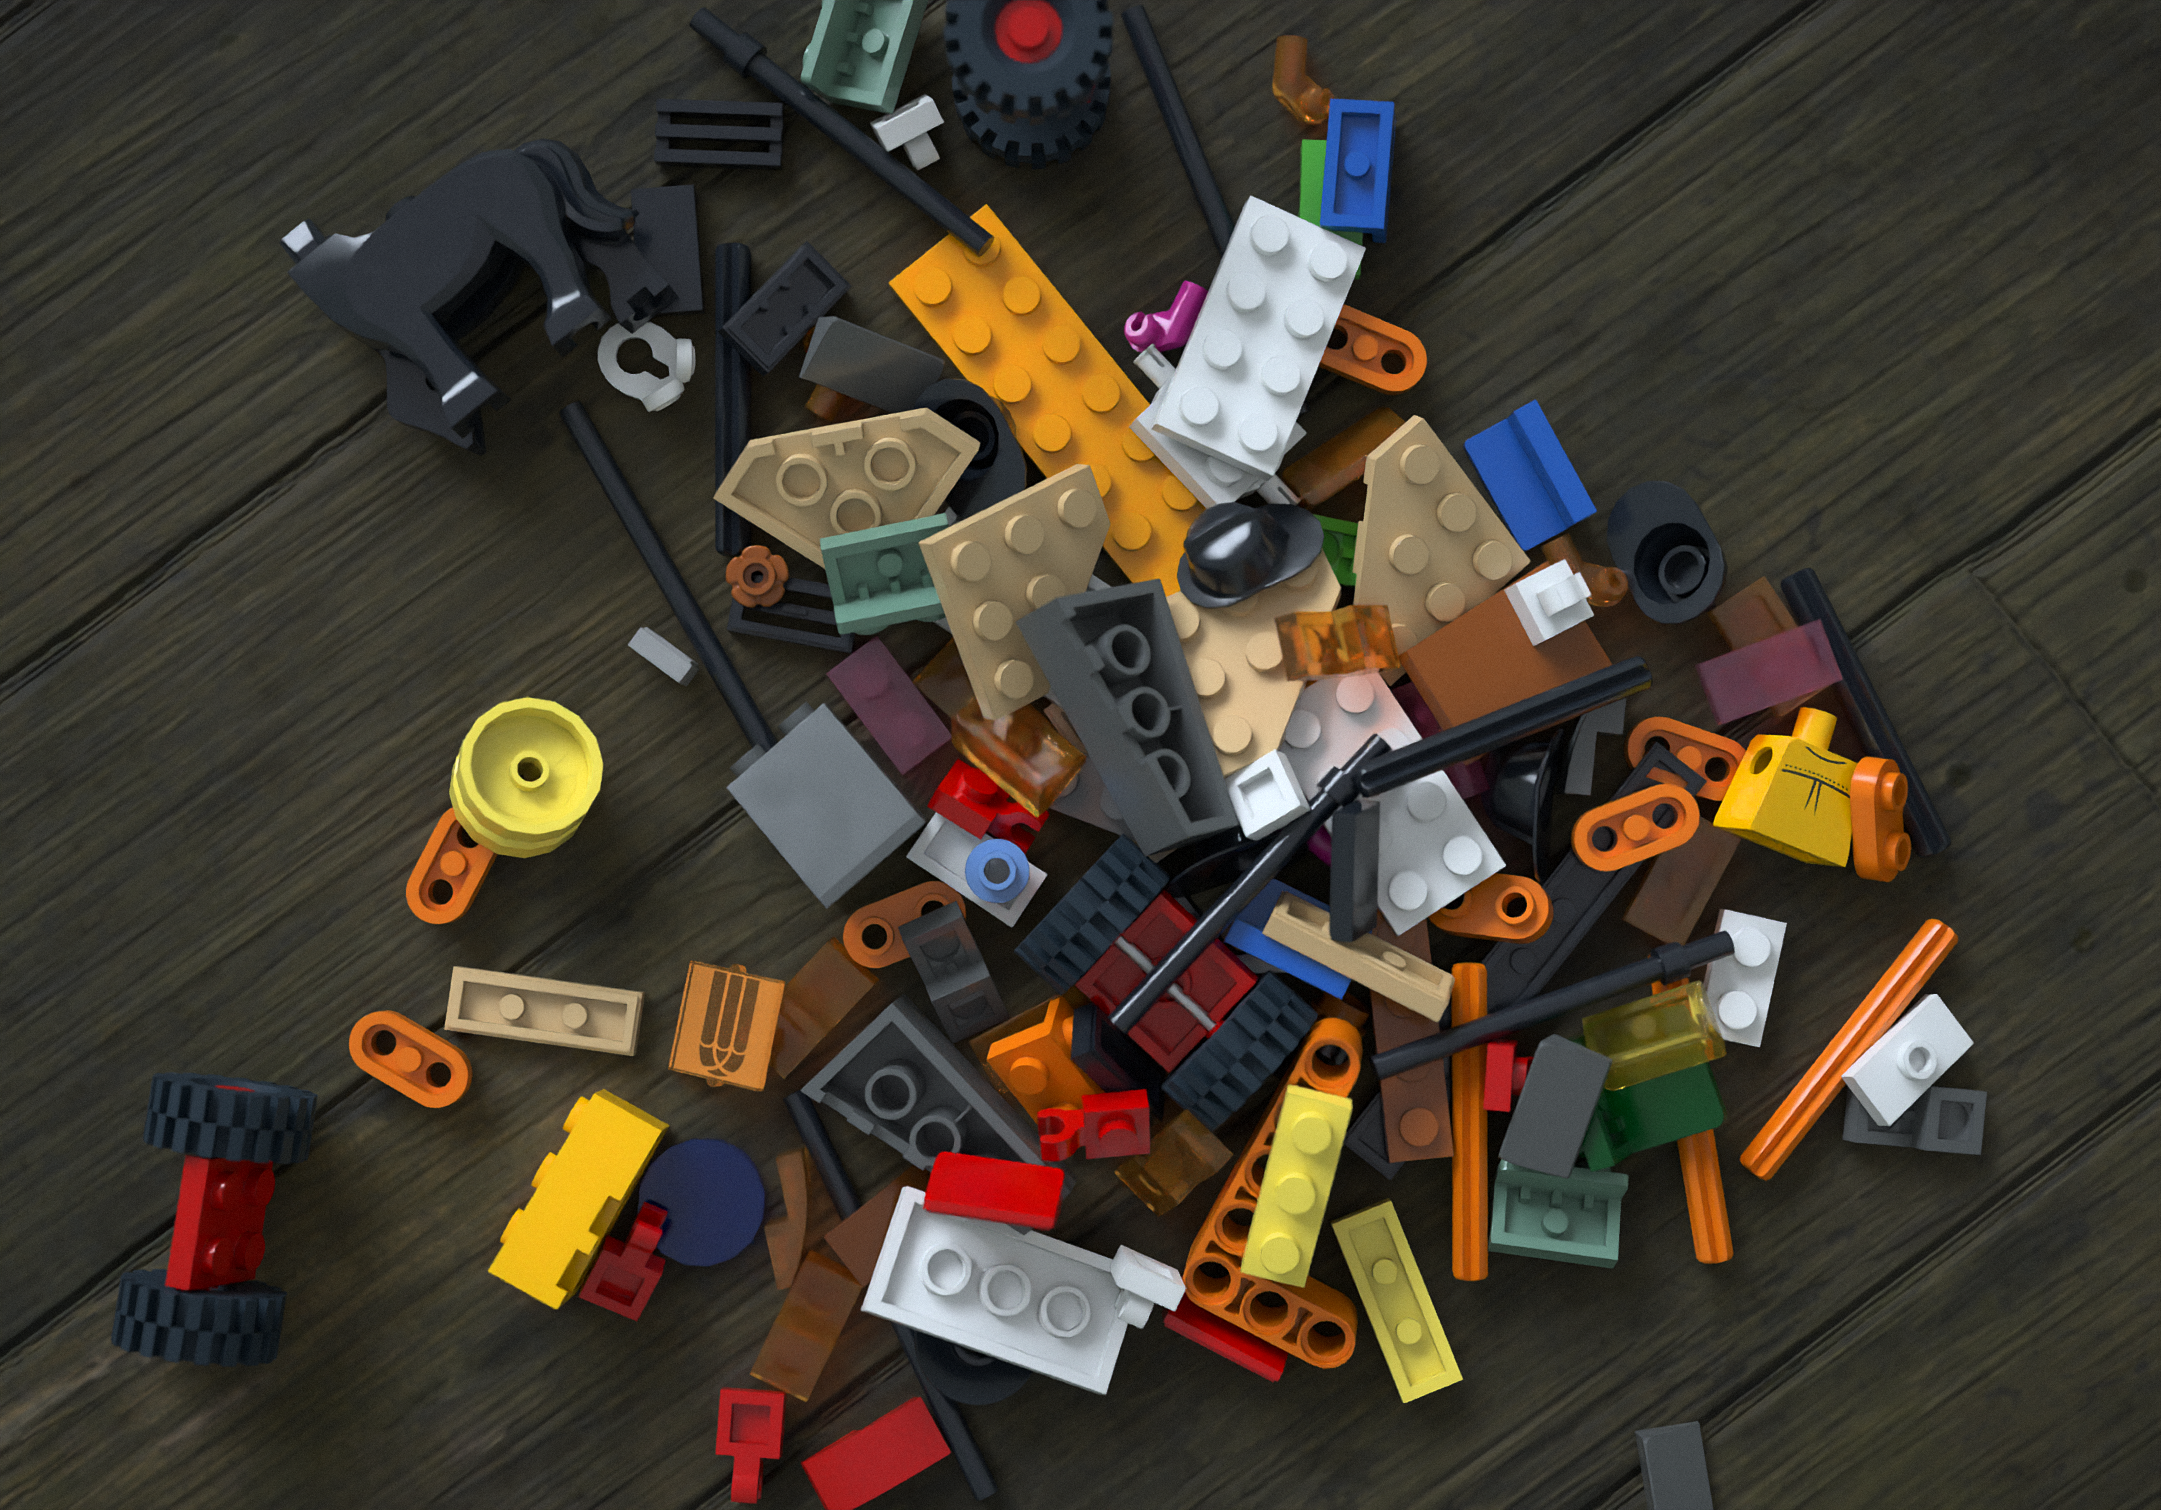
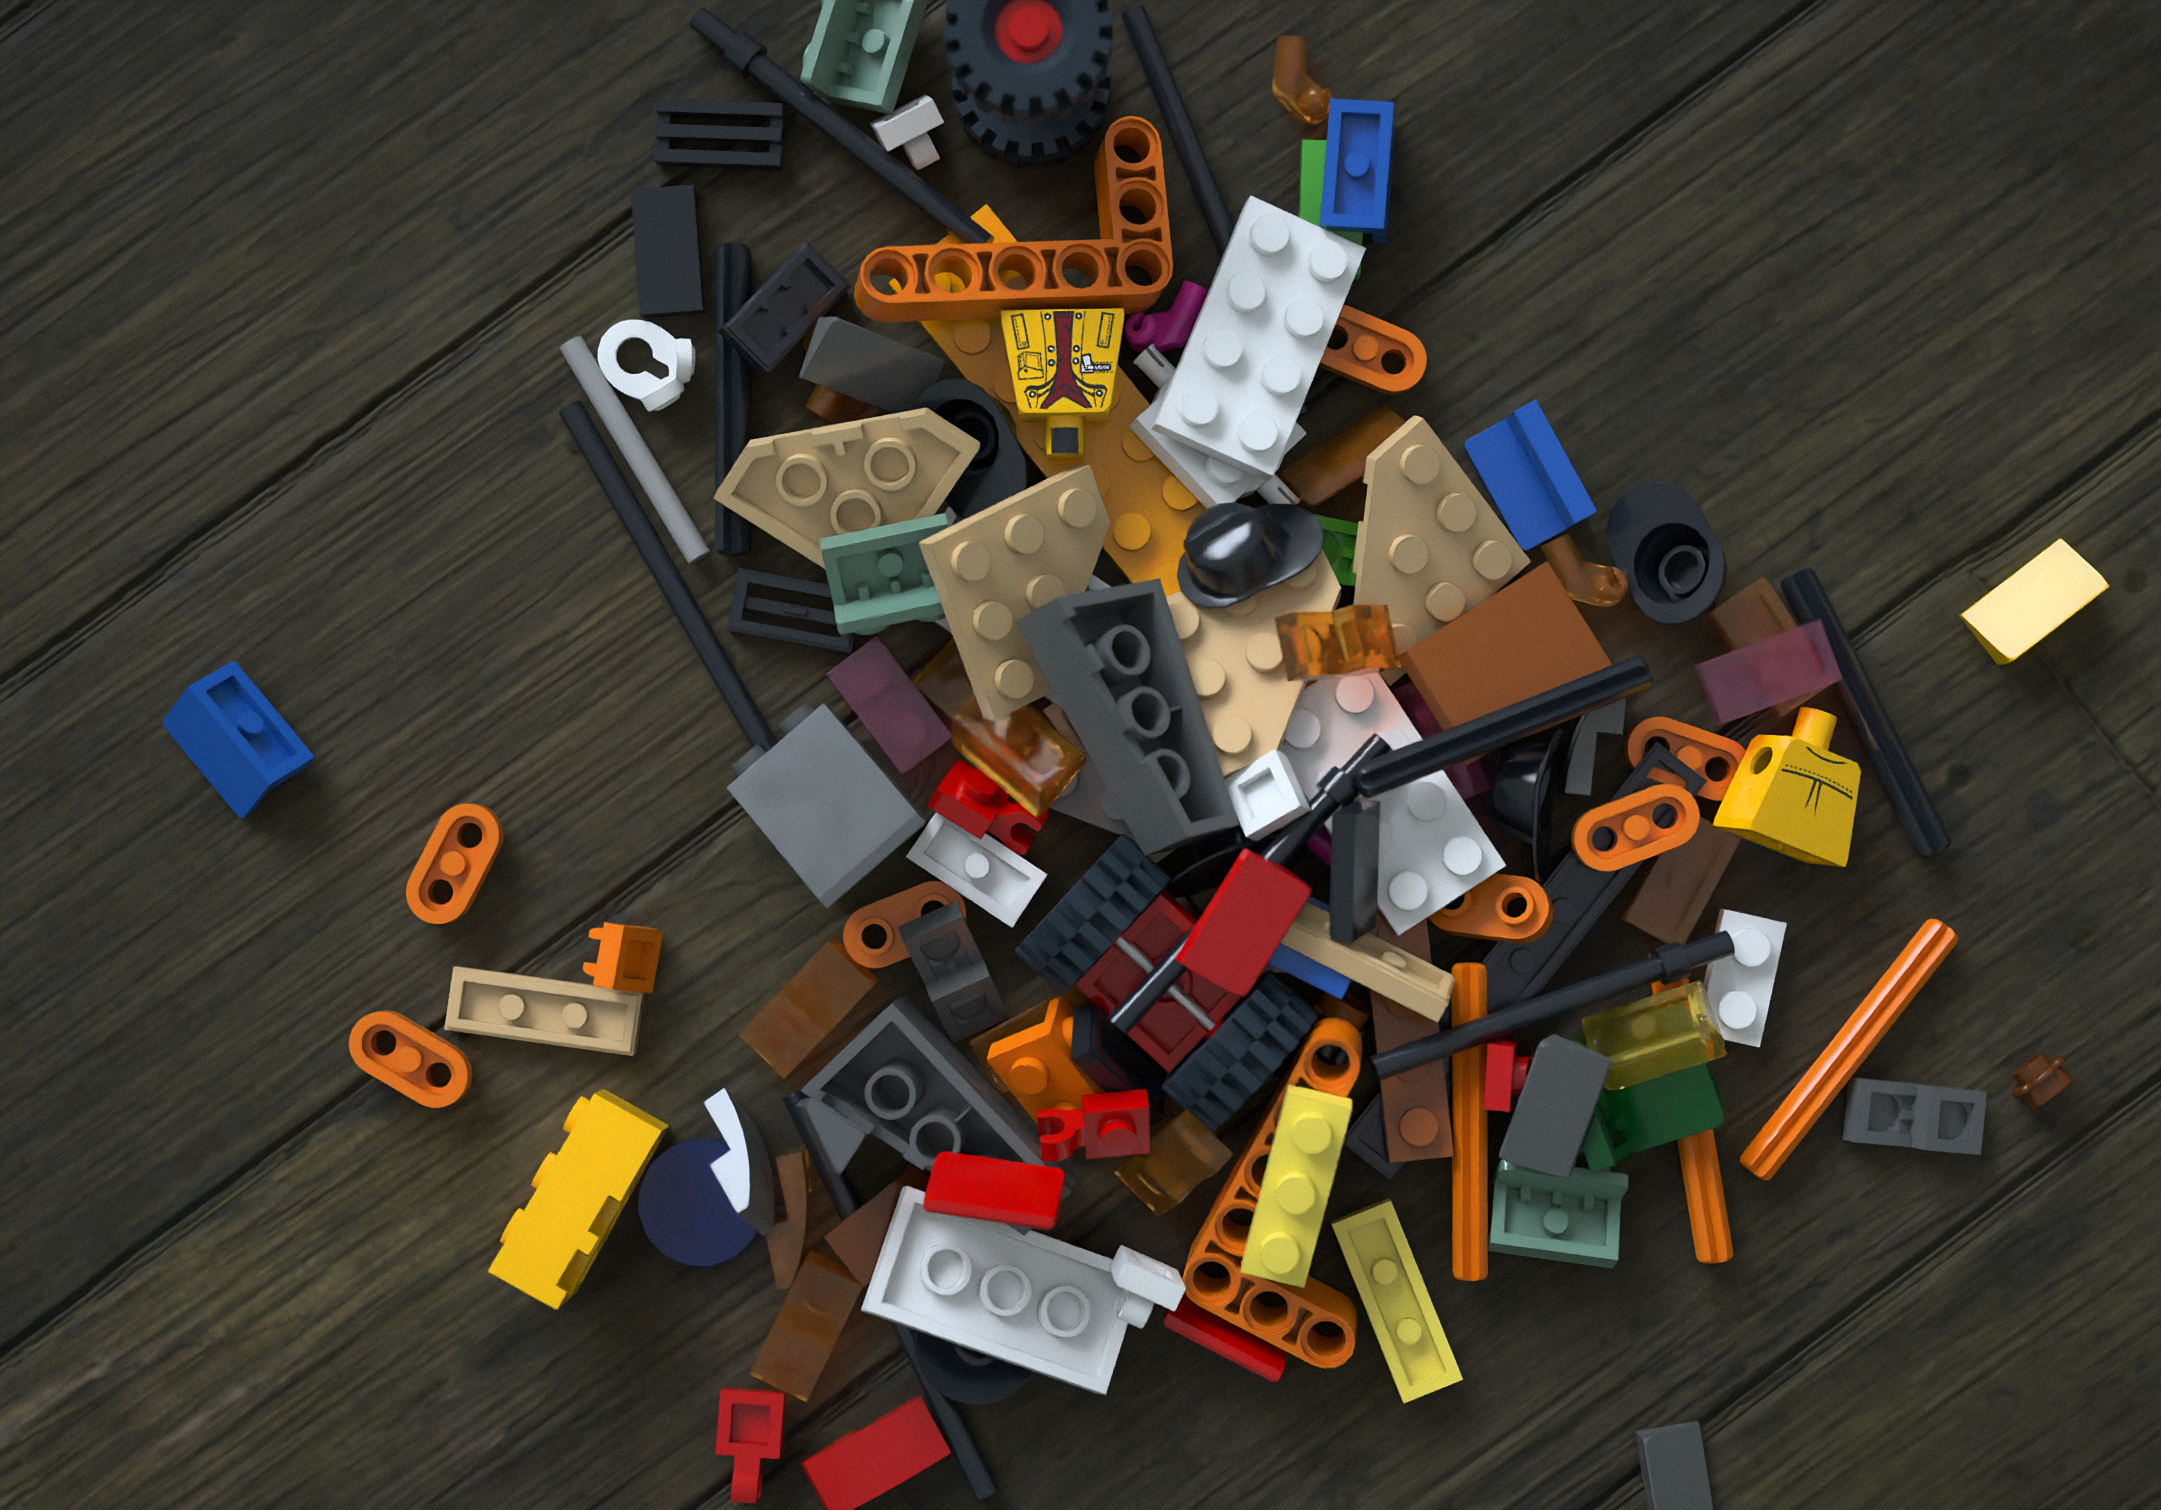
black plate [111,1072,318,1367] -> none
black piece [279,138,678,456] -> none
light yellow wheel [449,697,603,858] -> none
red plate [578,1202,668,1321] -> none
light grey tile [628,627,699,686] -> none
clear orange piece [668,960,786,1091] -> none
dark orange plate [726,545,789,608] -> none
medium blue plate [965,839,1029,903] -> none
white tile [1504,559,1594,647] -> none
white plate [1841,994,1974,1126] -> none
orange plate [1850,757,1911,882] -> none
none -> blue panel [163,660,315,818]
none -> light grey bar [559,336,711,564]
none -> orange tile [583,922,664,993]
none -> slope [703,1088,775,1236]
none -> dark grey slope [796,1098,866,1175]
none -> orange beam [854,116,1173,322]
none -> yellow torso [1001,308,1124,458]
none -> red slope [1175,848,1312,998]
none -> yellow slope [1959,539,2110,665]
none -> reddish brown plate [2012,1052,2073,1109]

